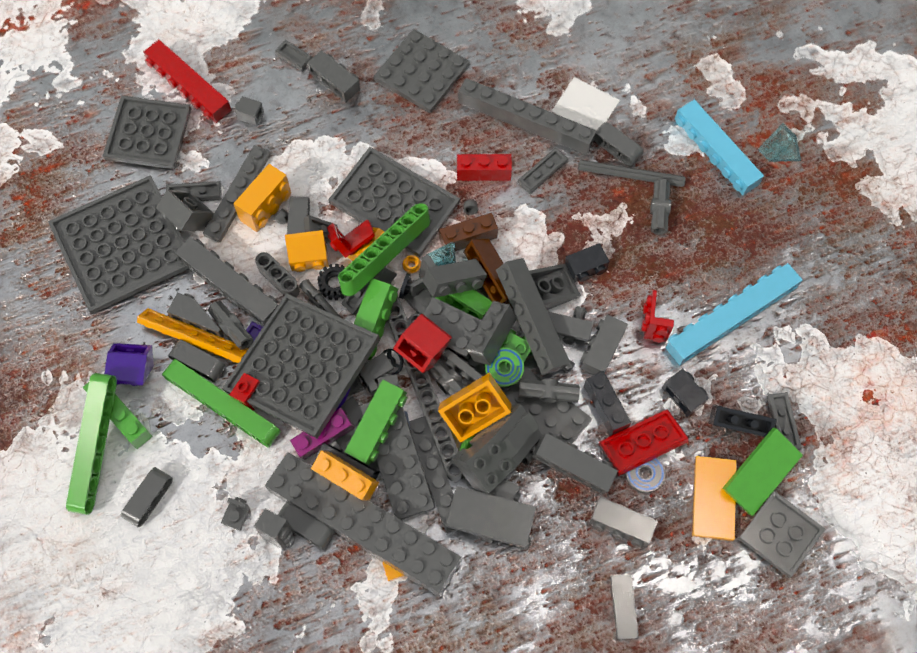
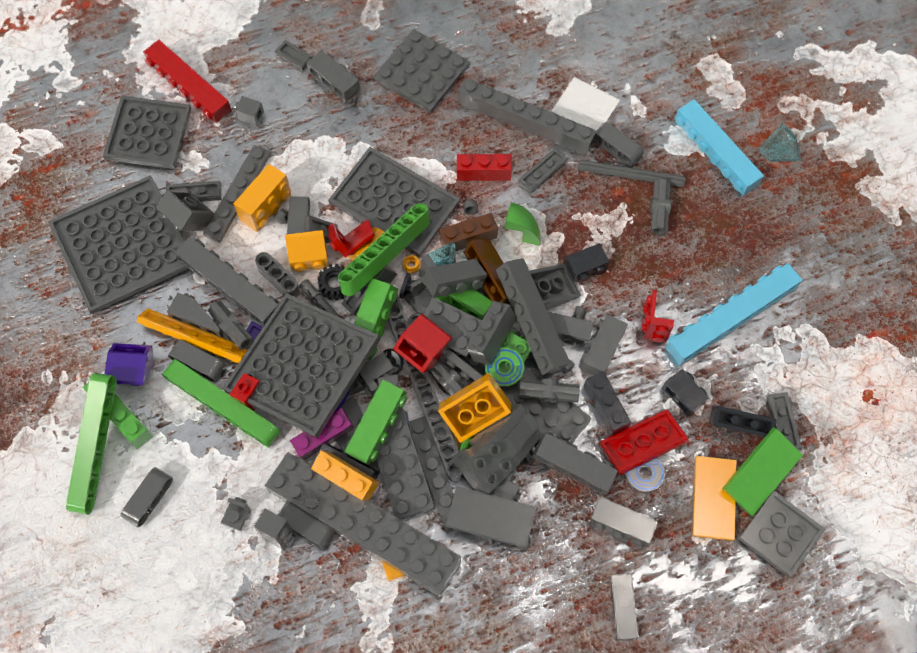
none -> bright green brick [505,202,541,246]

